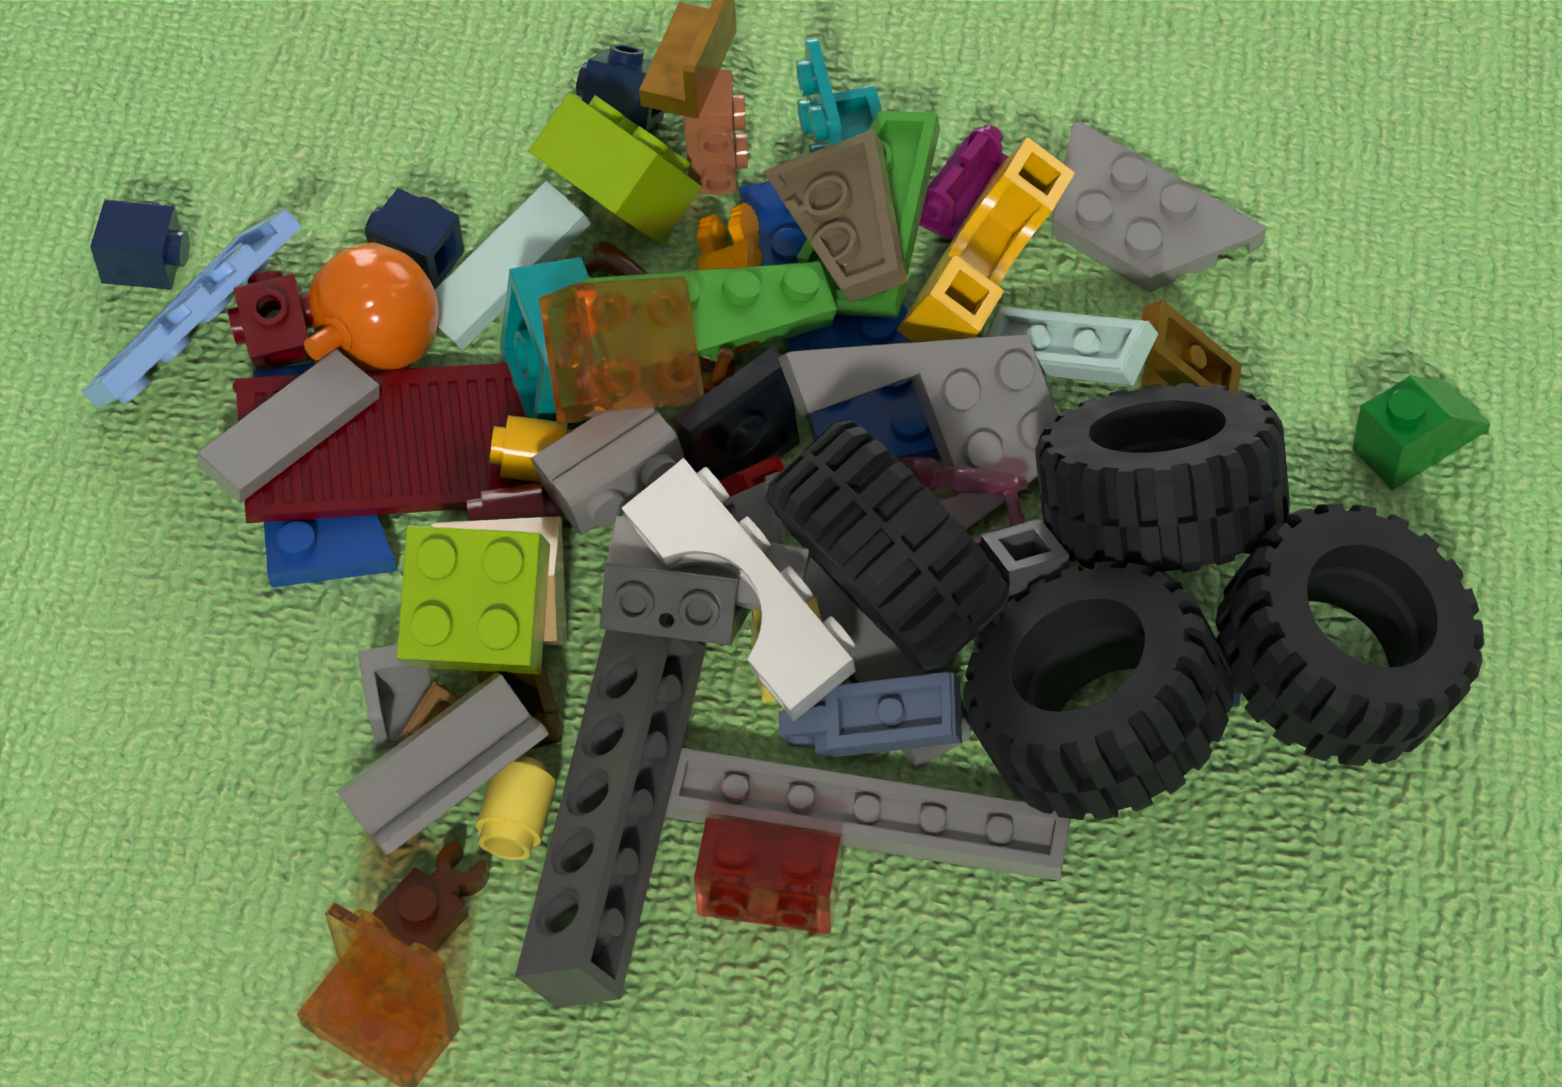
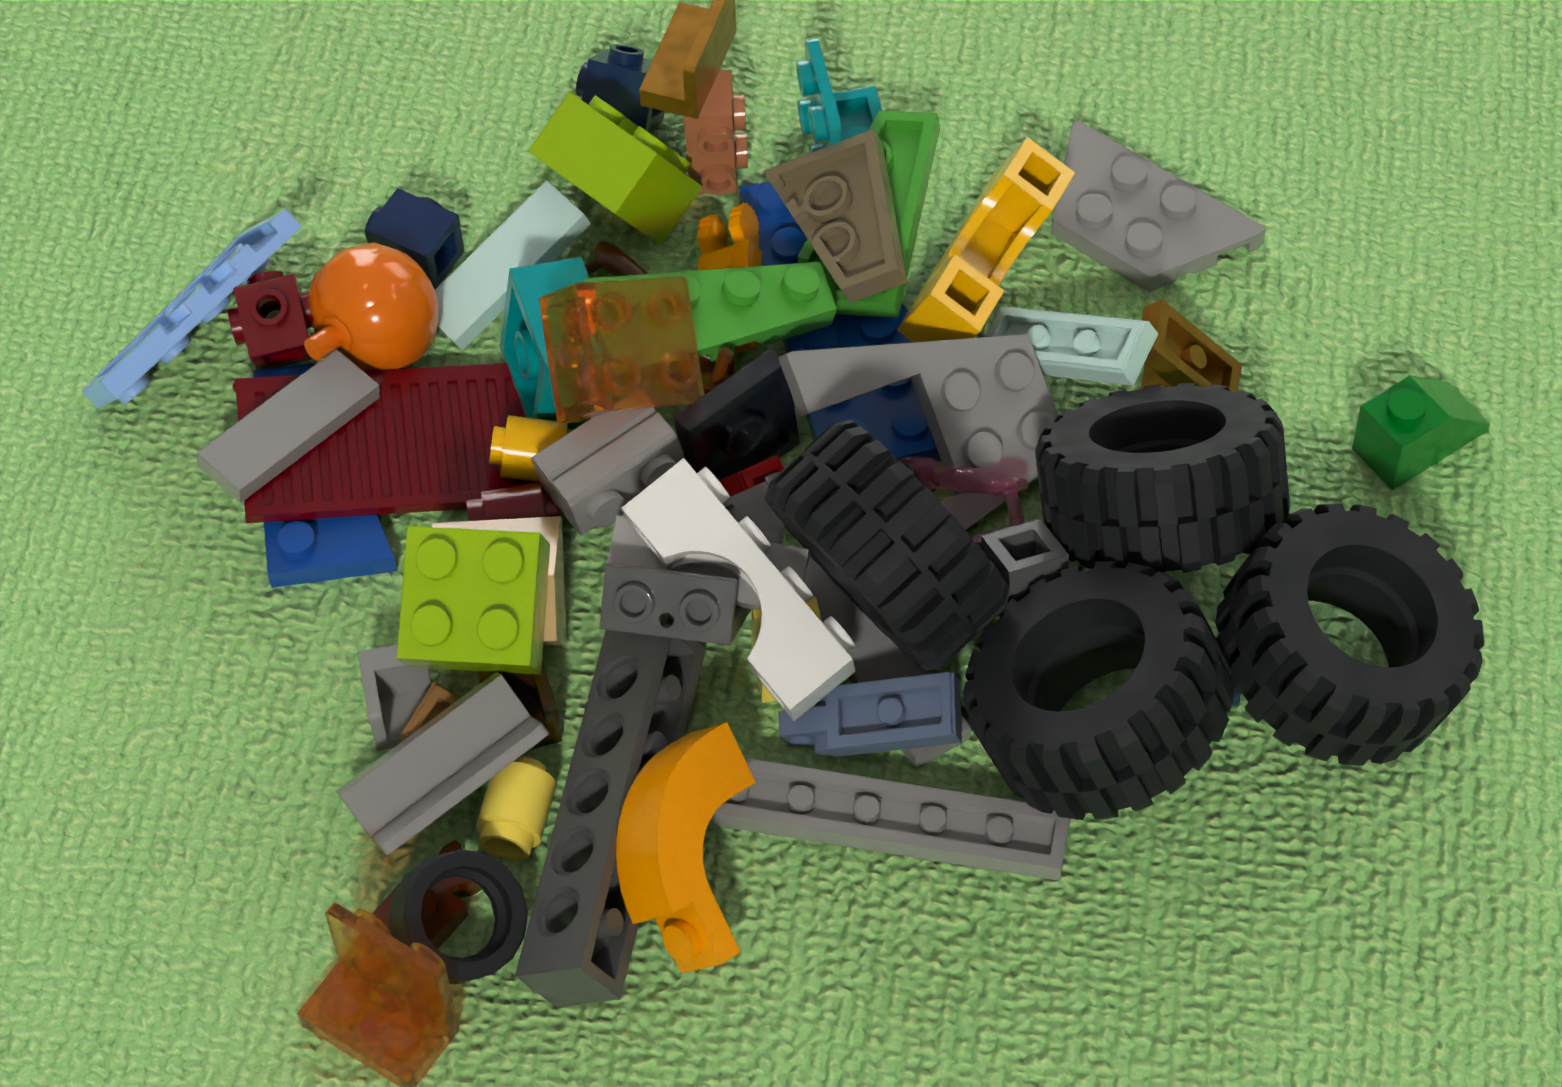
dark blue brick [90,199,190,290] -> none
clear red brick [694,818,842,934] -> none
magenta hinge [919,124,1009,241] -> none
none -> black tyre [388,849,528,985]
none -> light orange arch [616,722,756,973]

